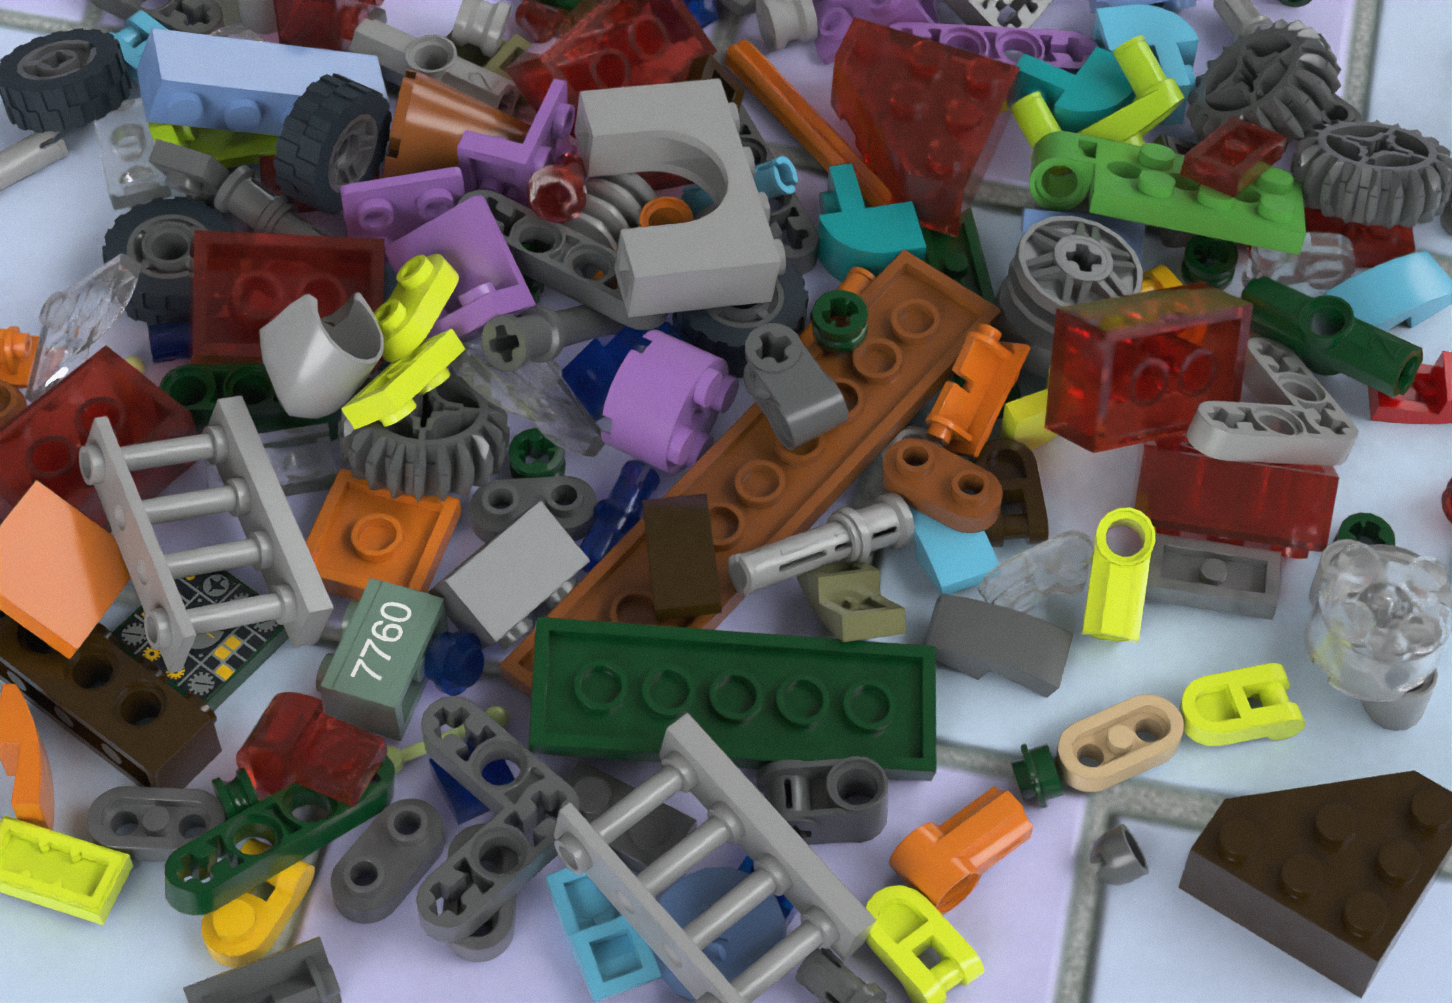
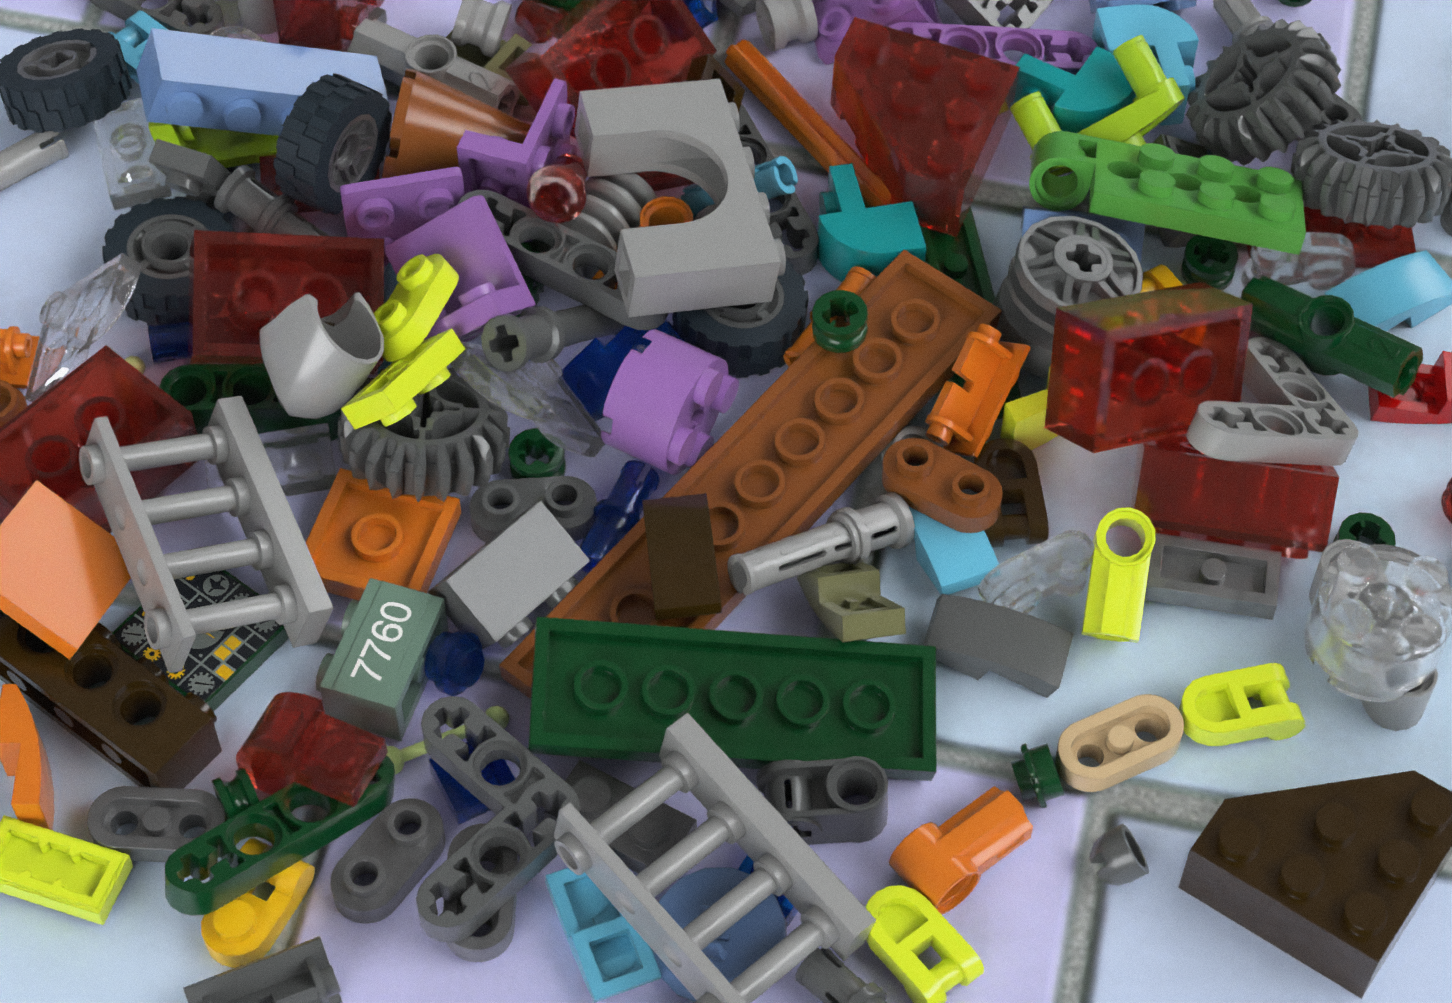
dark grey piece [744,323,848,450] -> none
clear red plate [1179,116,1287,198] -> none

